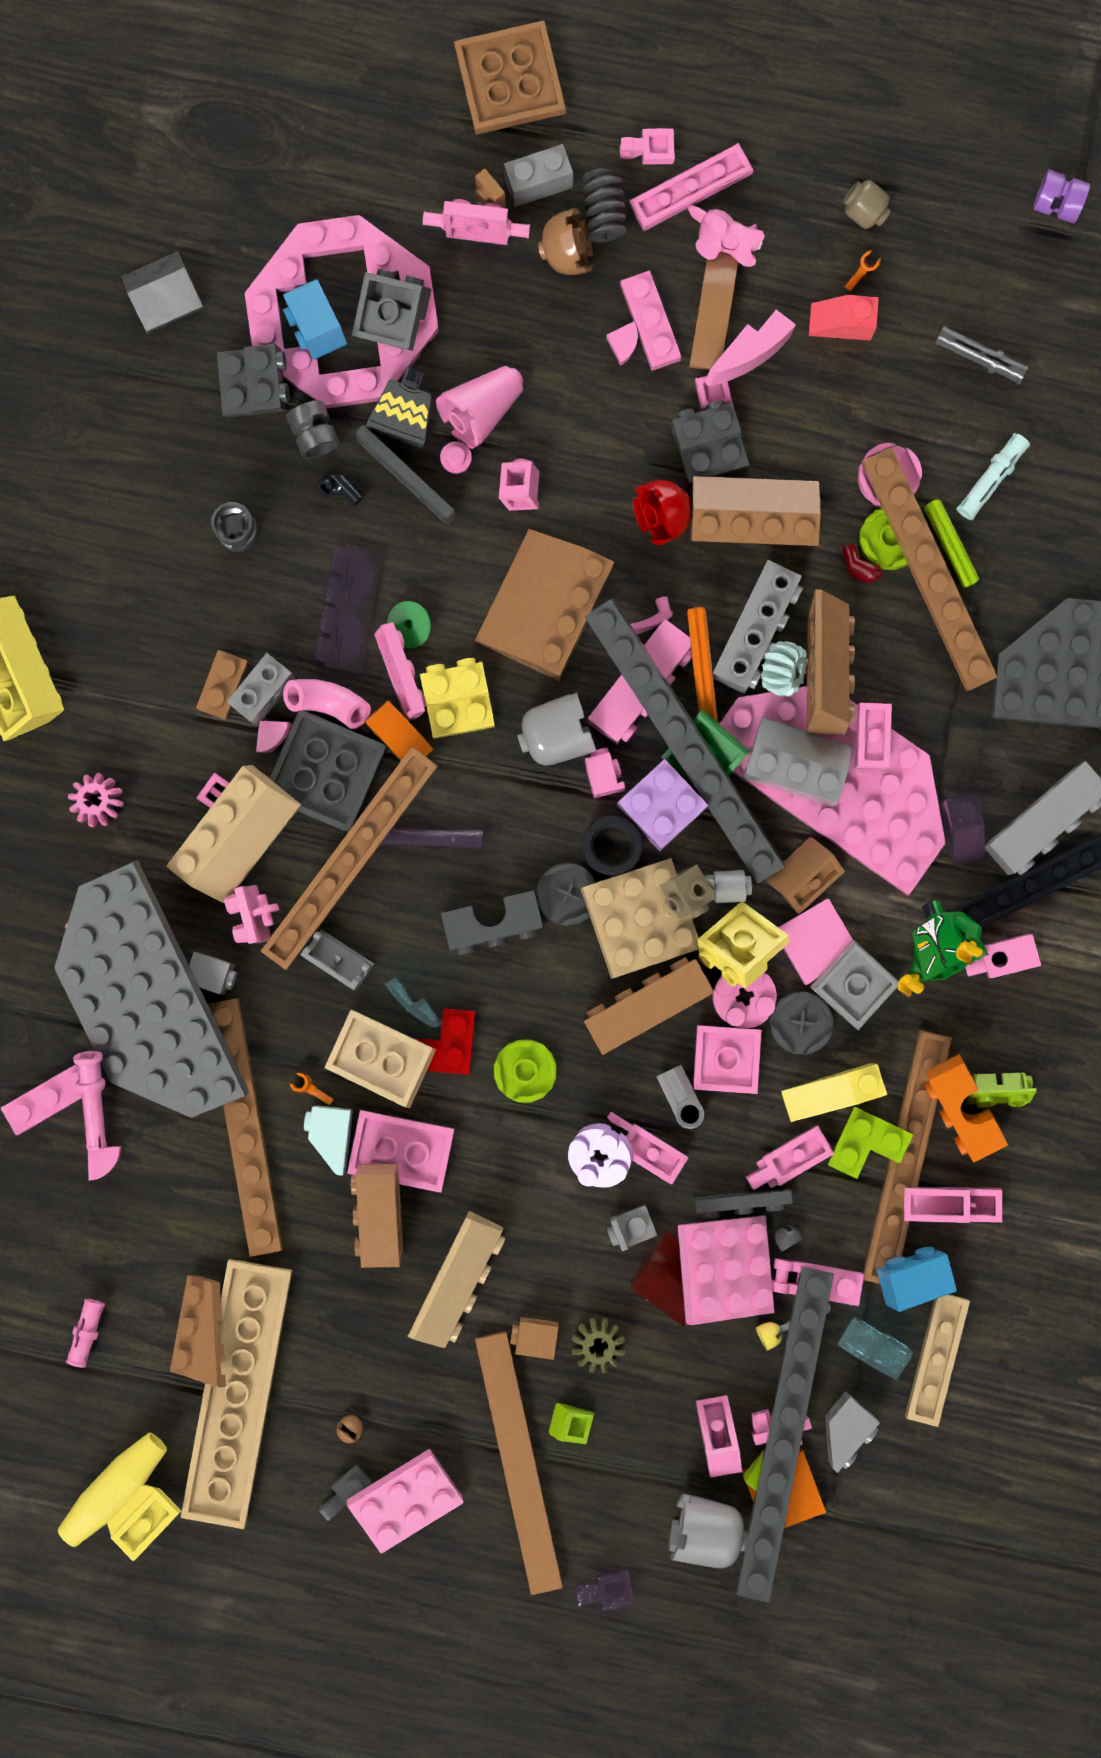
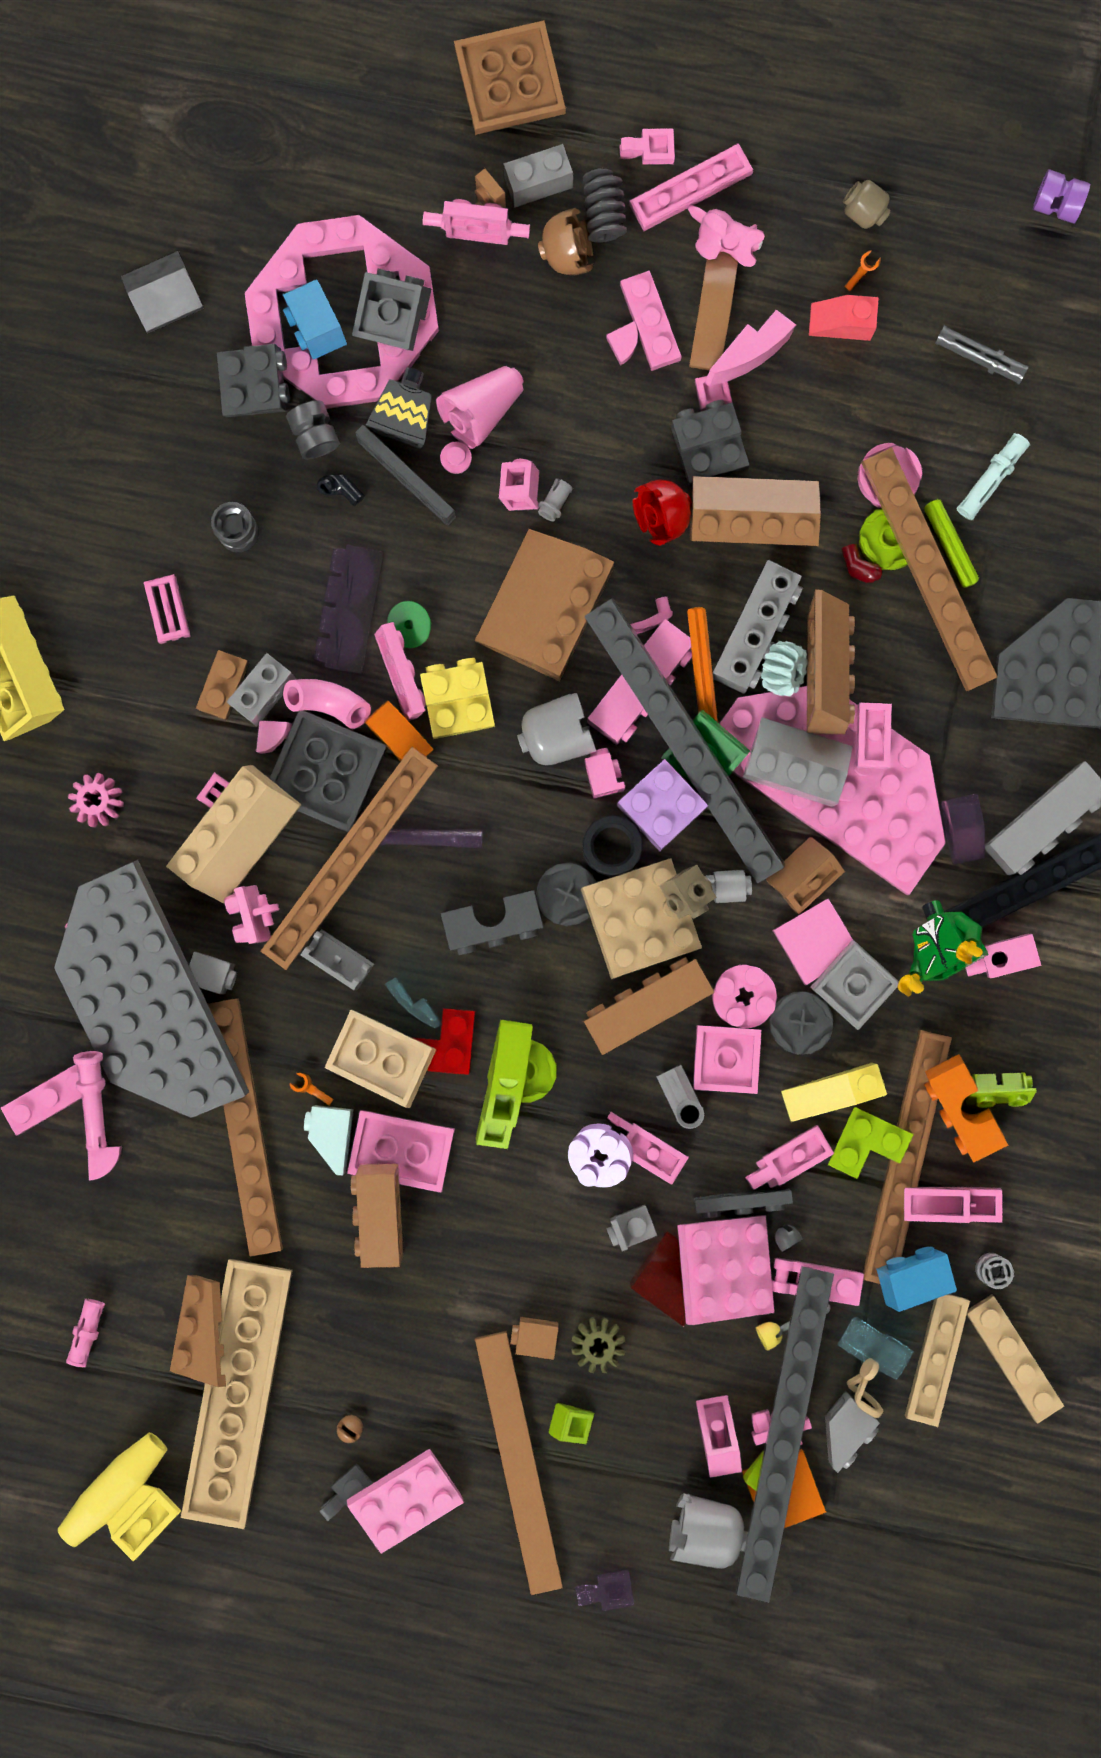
tan slope [408,1211,506,1348] -> none
light yellow plate [698,902,789,989] -> none
none -> bright pink tile [144,574,191,644]
none -> lime slope [475,1020,532,1149]
none -> light grey pin [538,479,573,521]
none -> tan piece [847,1358,883,1418]
none -> tan plate [967,1294,1064,1424]
none -> light grey wheel [975,1253,1014,1289]

